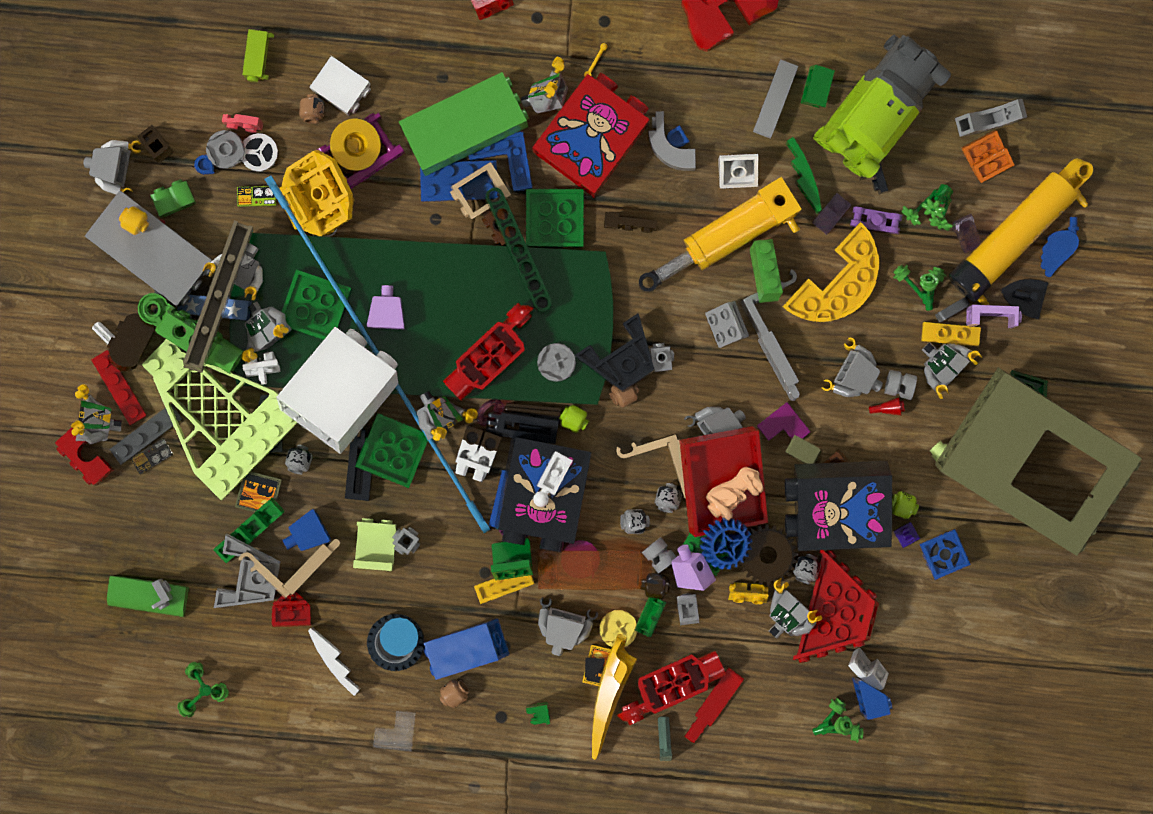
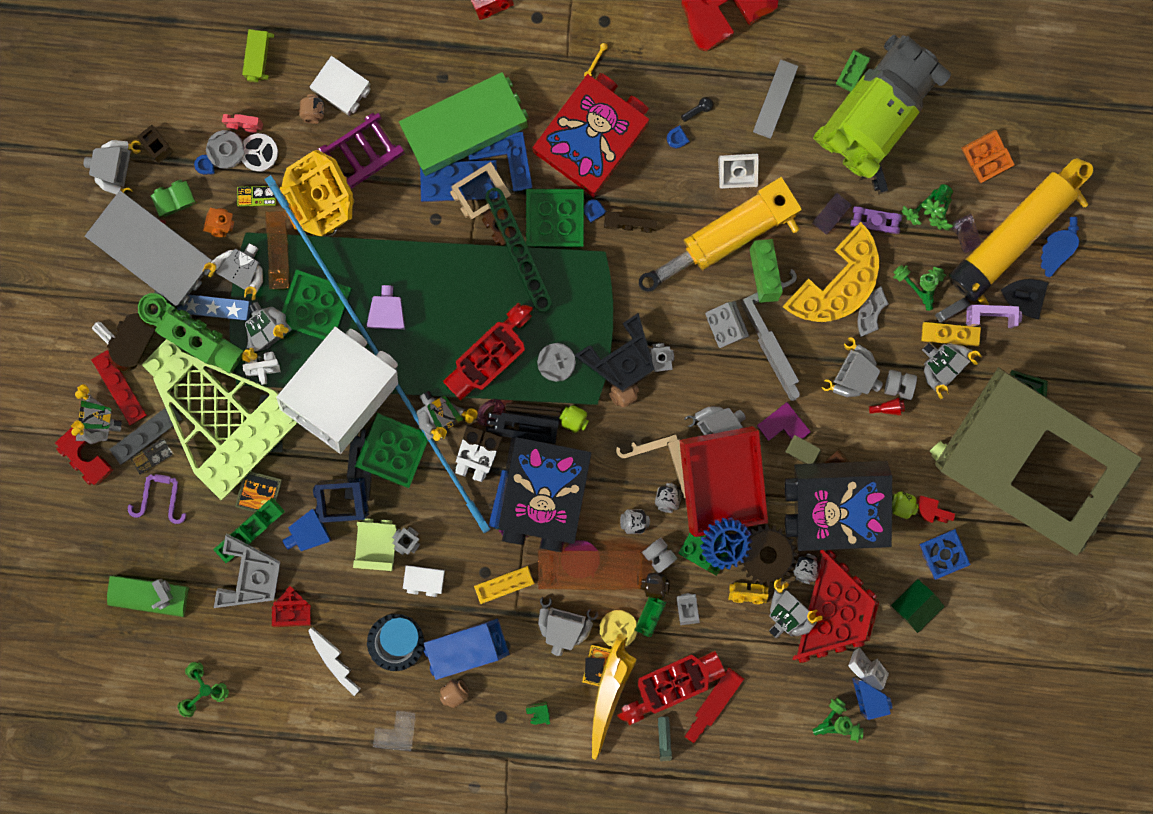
yellow head [119,206,149,235] -> none
dark tan tile [183,220,253,373] -> none
tan hinge [238,539,340,598] -> none
light grey head [285,445,313,475] -> none
yellow hat [330,119,381,171] -> none
green bracket [491,538,533,581] -> none
light grey torso [521,56,568,113] -> none
white plate [533,451,573,507] -> none
light grey arch [648,111,695,171] -> none
lavender torso [672,545,716,591] -> none
light nougat animal [706,467,764,521] -> none
green slope [785,137,822,214] -> none
green hinge [801,65,835,108] -> none
dark purple tile [893,522,920,548] -> none
light grey arch [955,99,1027,137] -> none
none -> medium lavender piece [128,474,187,524]
none -> orange brick [203,207,234,237]
none -> clear orange slope [265,211,289,289]
none -> dark blue window [313,477,369,523]
none -> white brick [403,565,445,597]
none -> blue tile [584,200,606,223]
none -> black bar [681,97,714,122]
none -> bright green plate [836,50,871,92]
none -> light grey tile [857,287,889,337]
none -> dark green slope [890,579,945,633]
none -> red brick [916,495,955,523]

